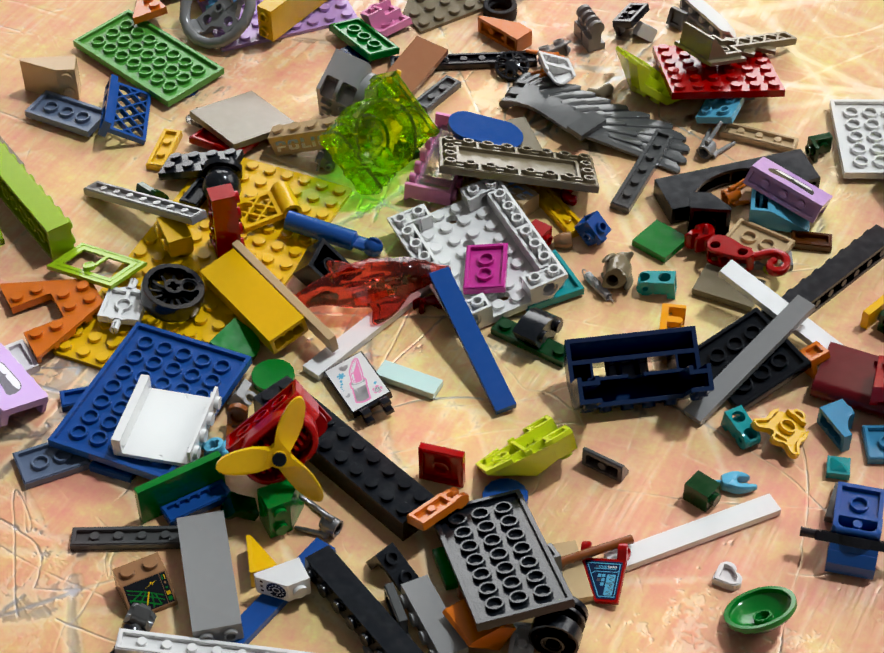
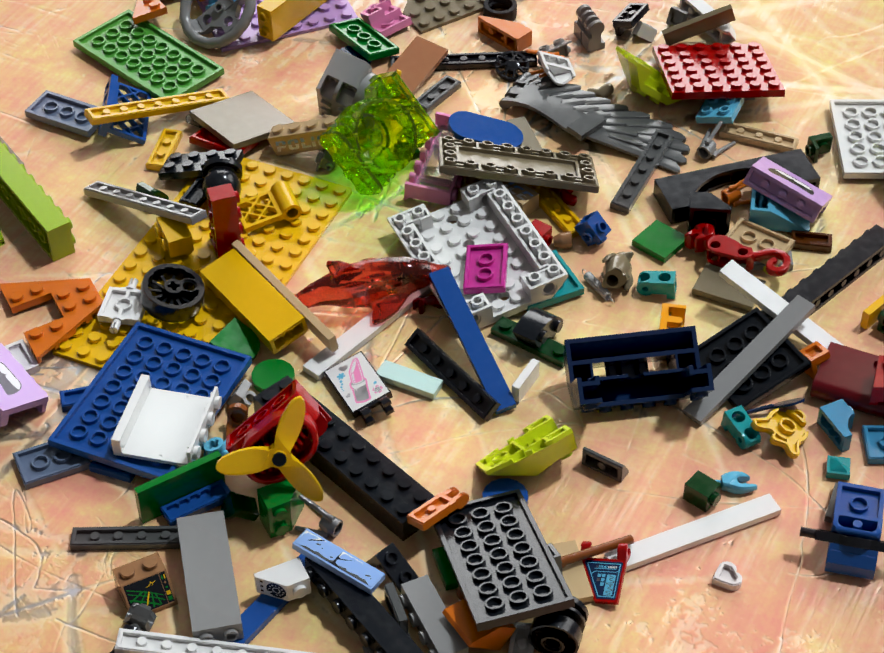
tan slope [19,56,81,99] -> none
lime door [46,243,147,289] -> none
yellow slope [246,535,277,587] -> none
blue piece [283,210,383,257] -> none
black slope [293,238,352,294] -> none
red tile [418,442,465,488] -> none
dark tan piece [674,22,797,67] -> none
green dish [724,586,797,634] -> none
none -> yellow tile [84,88,229,126]
none -> light blue tile [292,528,385,595]
none -> black tile [404,328,501,421]
none -> white tile [512,359,540,404]
none -> dark tan tile [661,4,736,46]
none -> dark blue piece [732,398,805,418]

